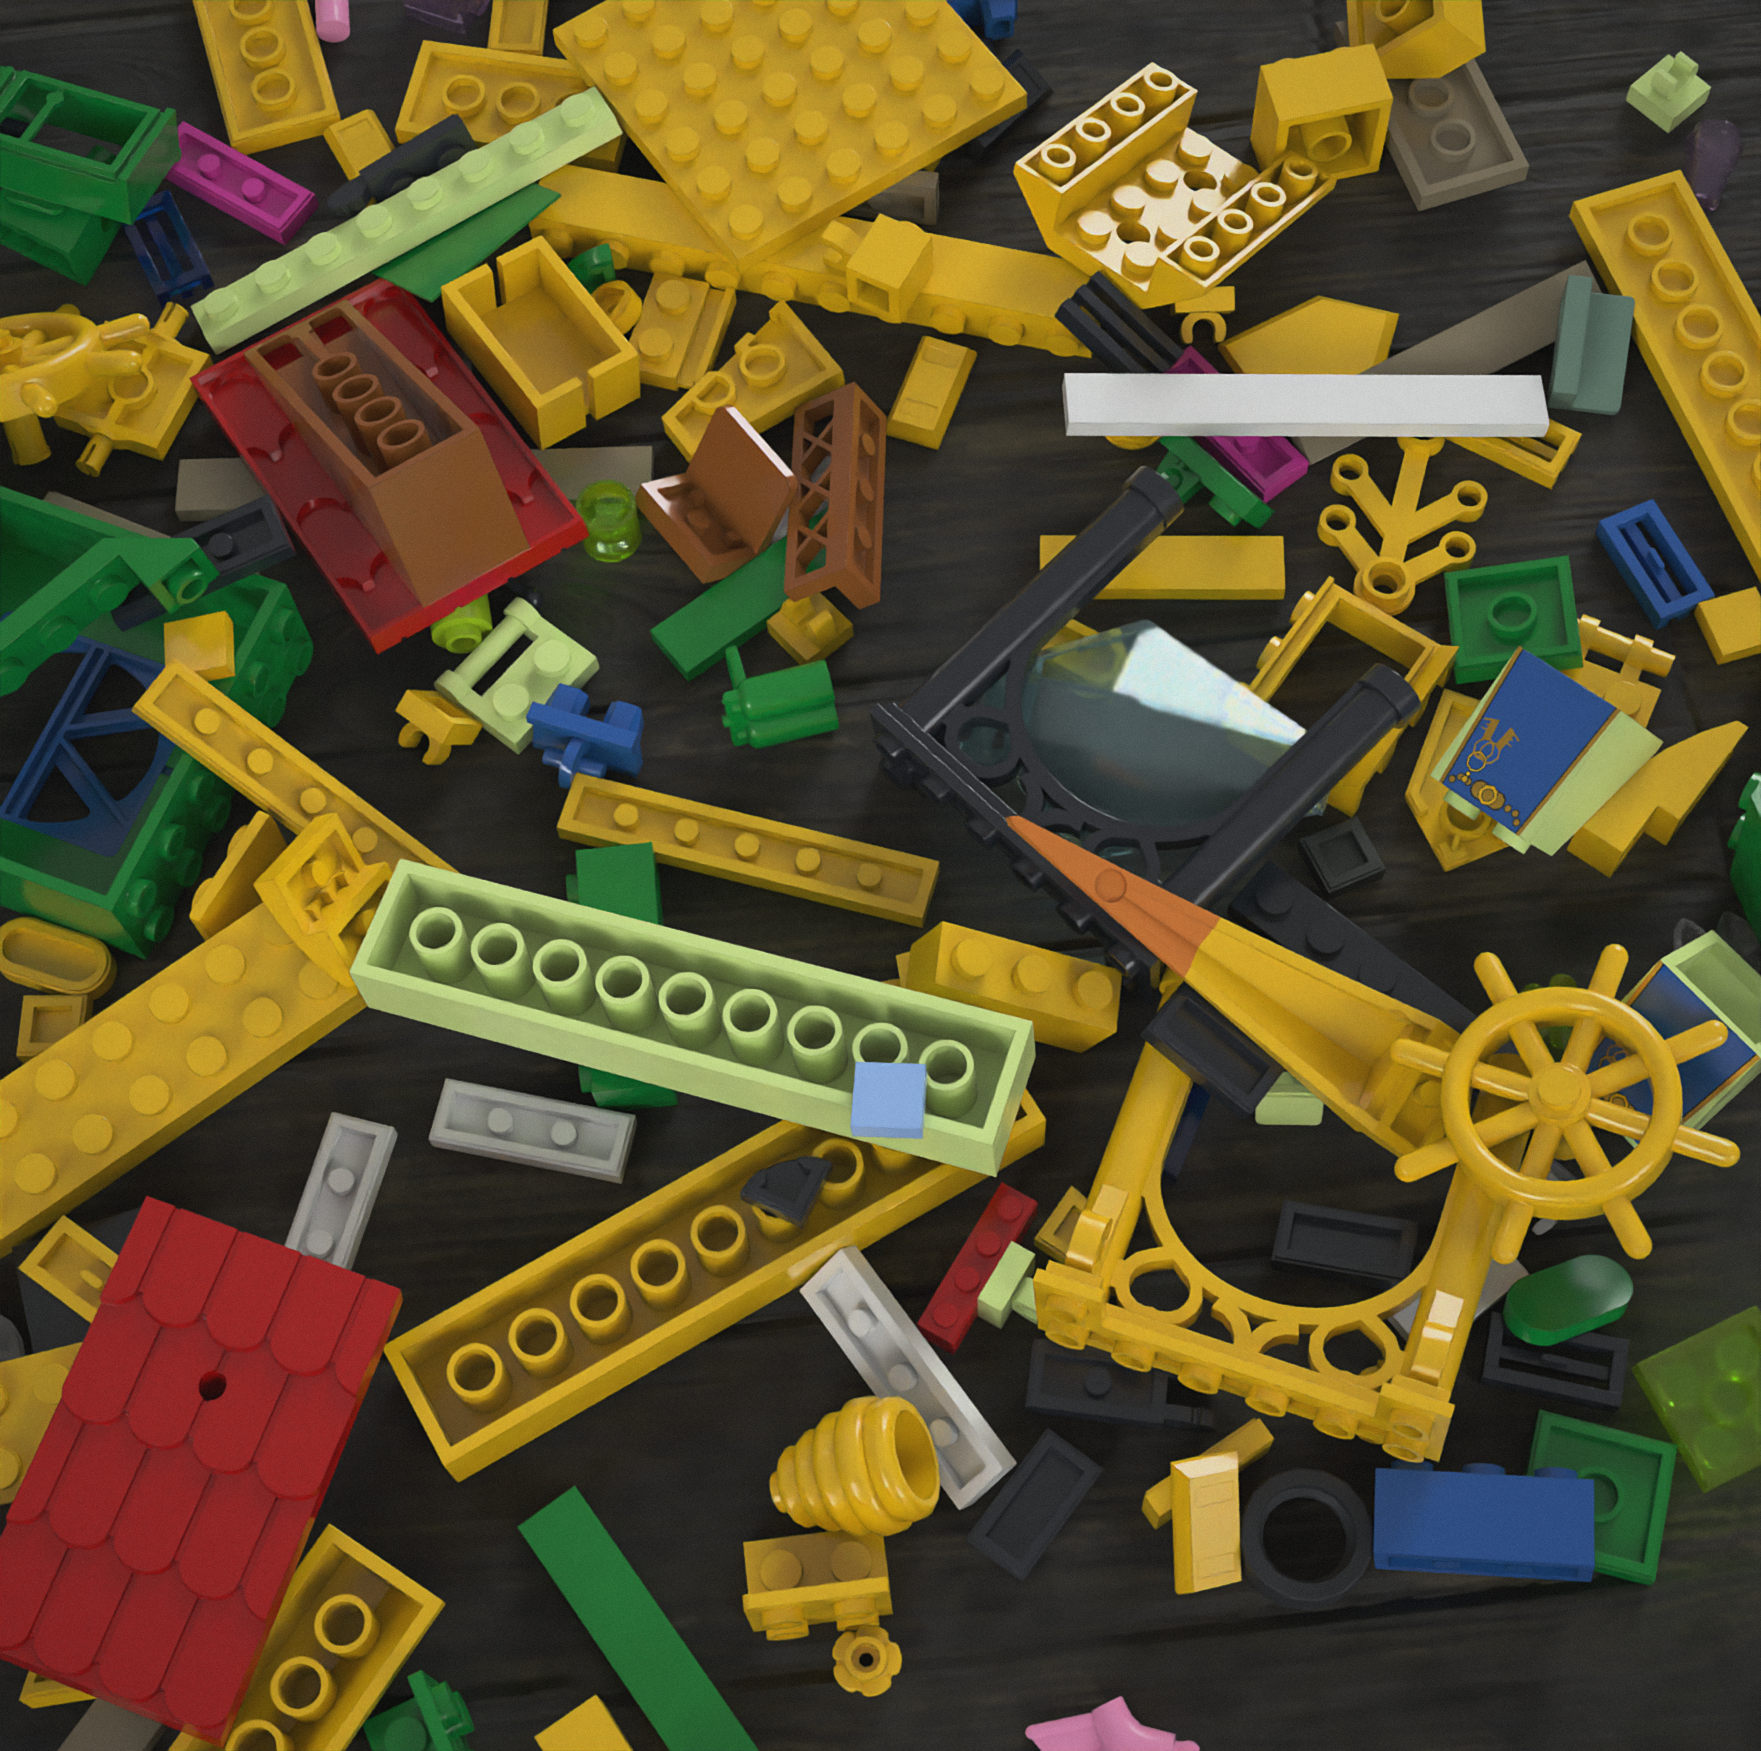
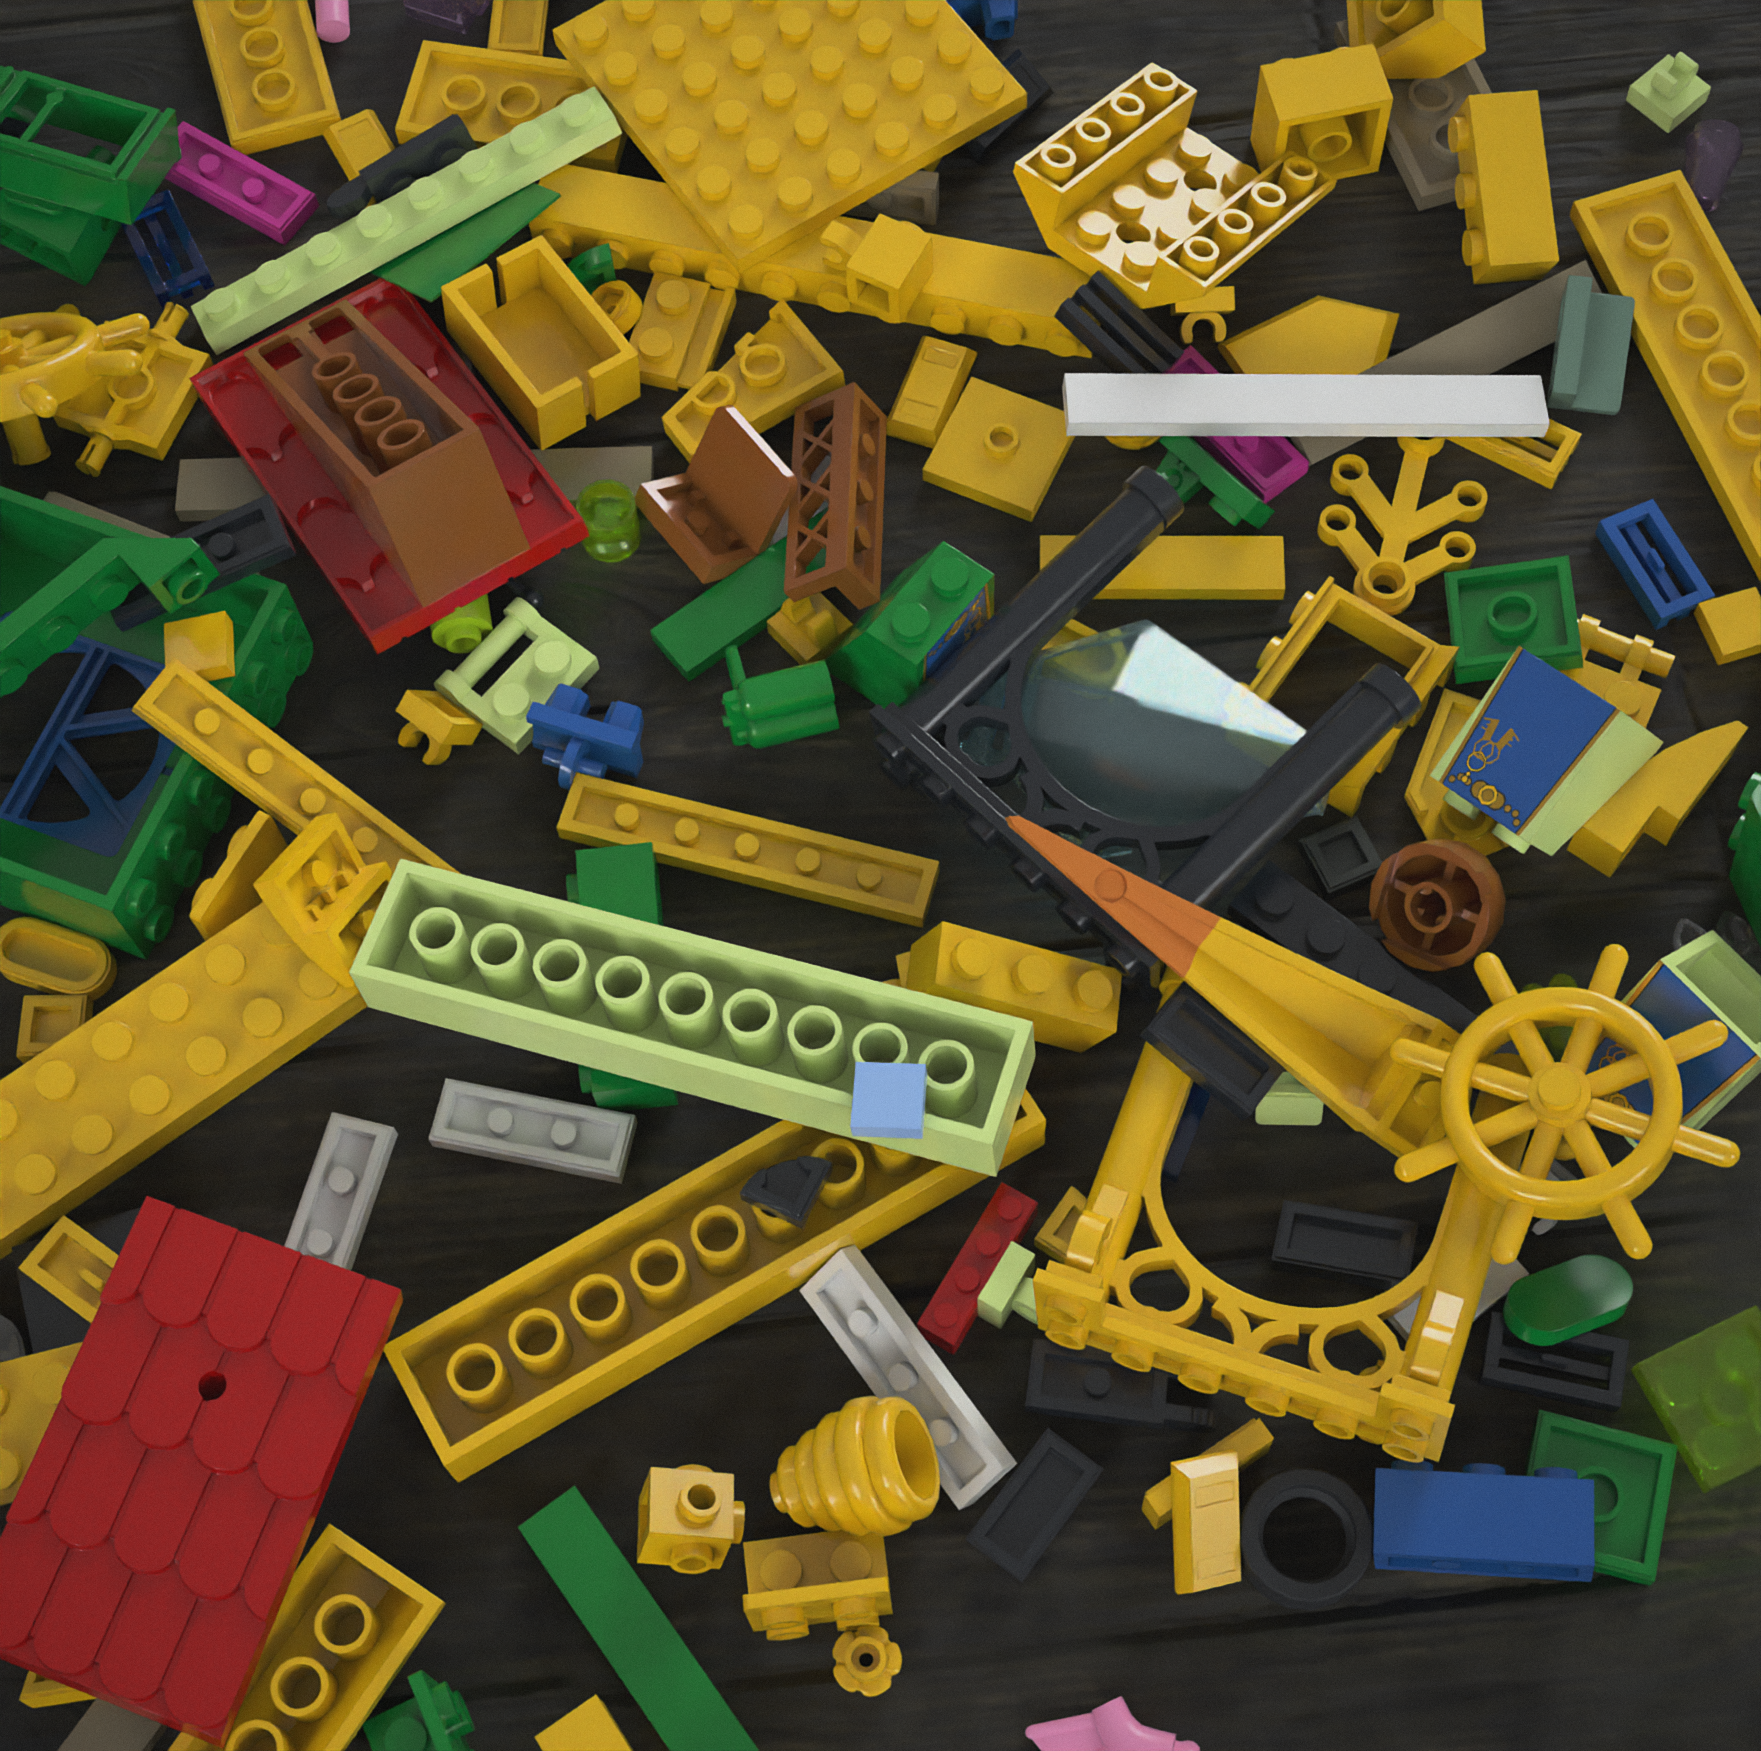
none -> yellow brick [637,1464,745,1574]
none -> green slope [825,541,994,709]
none -> yellow plate [922,376,1075,522]
none -> dark orange cylinder [1369,838,1506,972]
none -> yellow brick [1448,90,1559,284]

